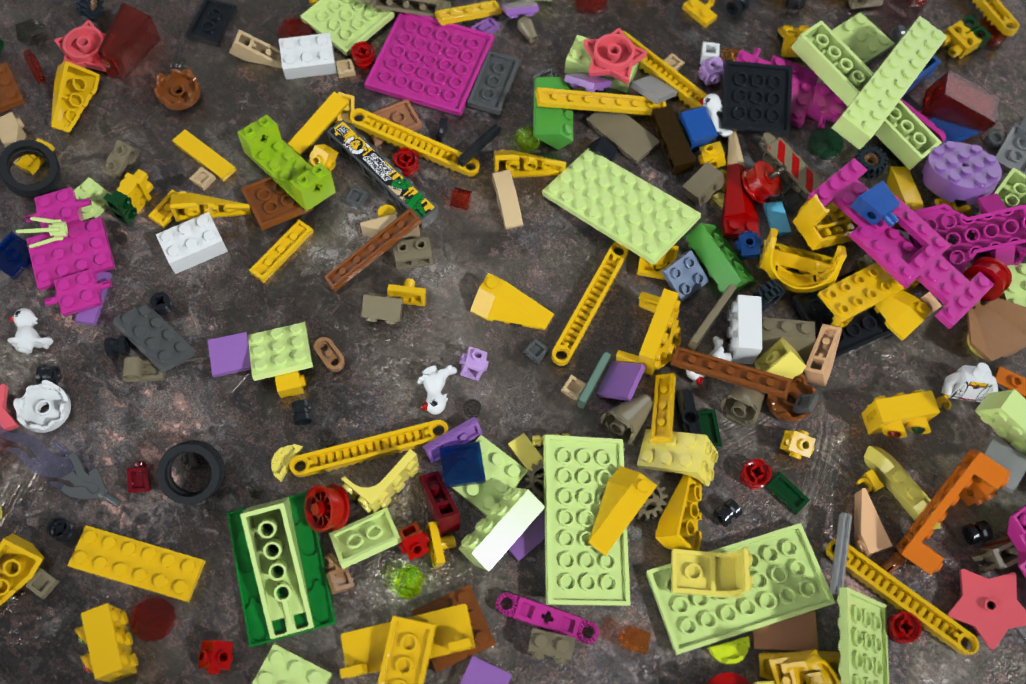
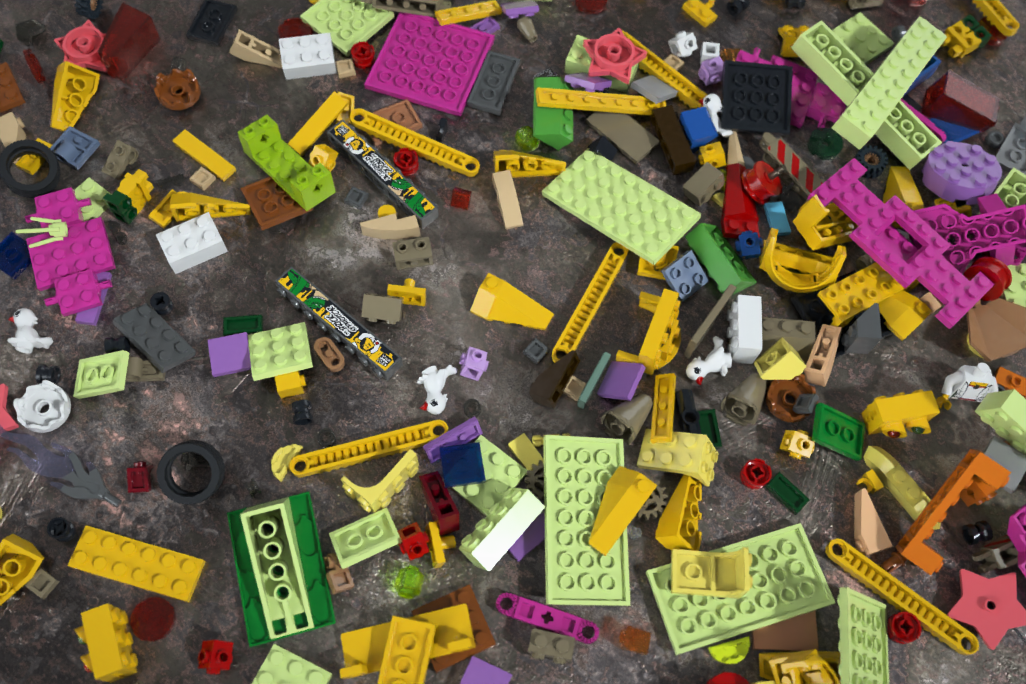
yellow tile [249,219,314,283] -> none
red wheel [304,484,356,532] -> none
dark orange tile [324,207,422,292] -> none
black axle [457,124,501,167] -> none
dark orange tile [671,346,793,399] -> none
black wheel [713,499,743,527] -> none
black bush [752,279,786,311] -> none
light grey axle [830,512,852,595] -> none
blue torso [851,181,900,228] -> none
none -> sand blue plate [50,126,101,170]
none -> yellowish green plate [73,350,129,399]
none -> dark green tile [223,314,263,336]
none -> brick [275,266,403,381]
none -> dark brown slope [529,350,580,409]
none -> white brick [668,31,698,57]
none -> green tile [812,403,865,461]
none -> dark grey slope [842,303,882,354]

